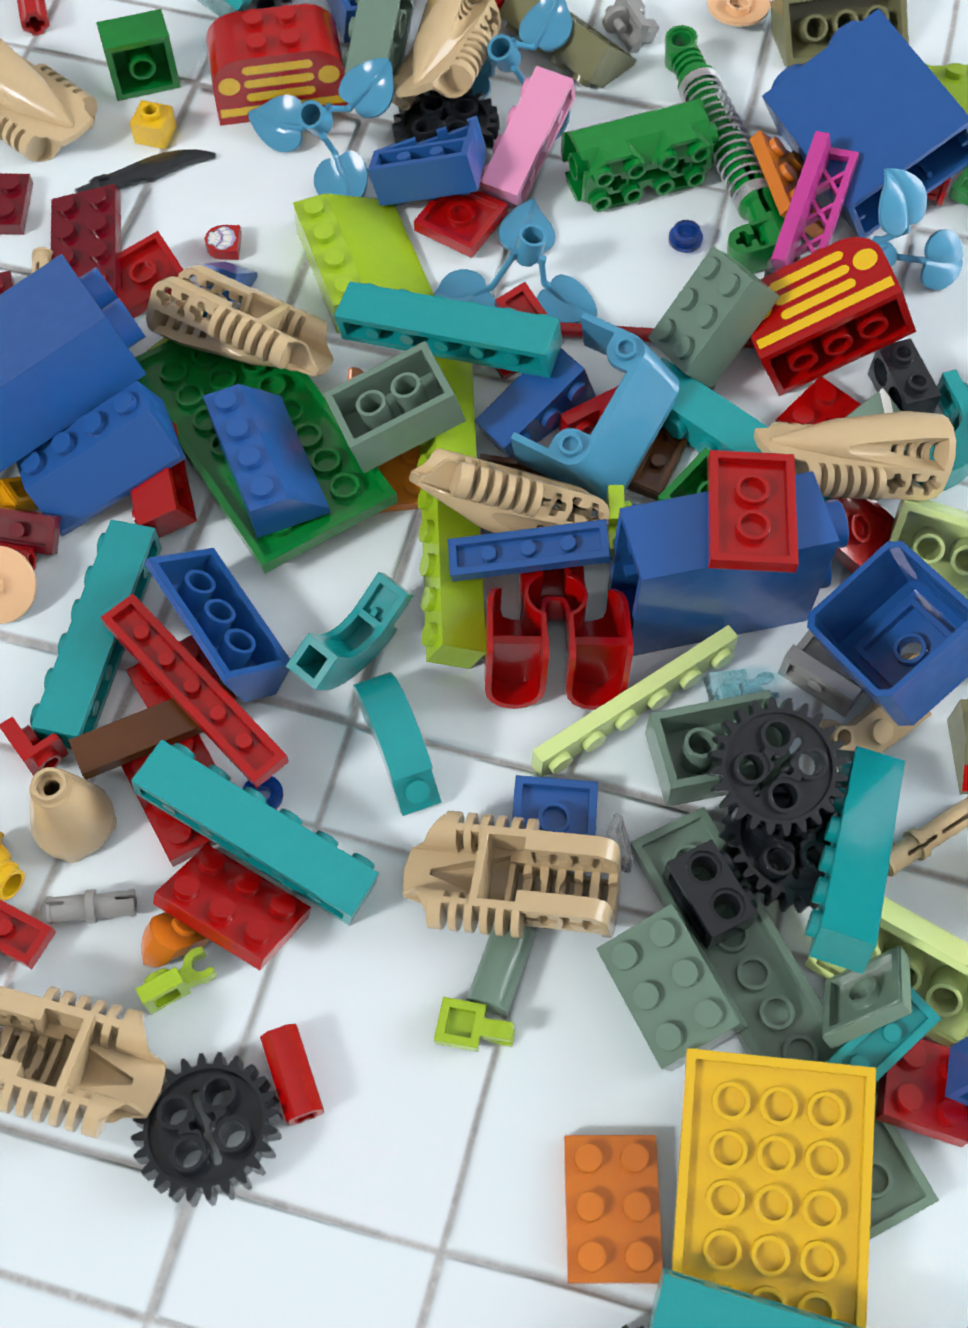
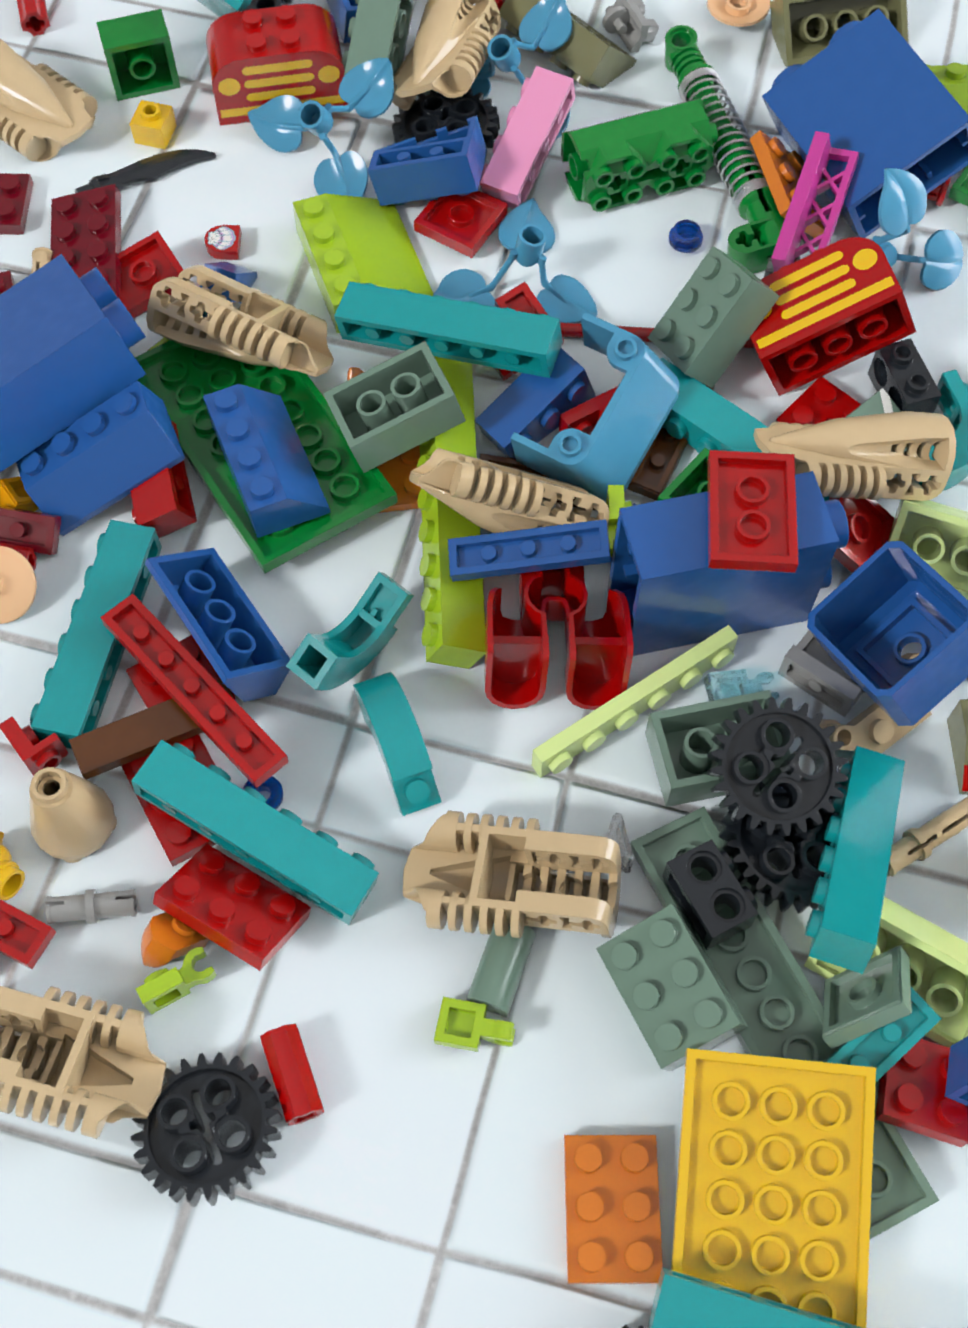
blue plate [512,775,598,836] -> none

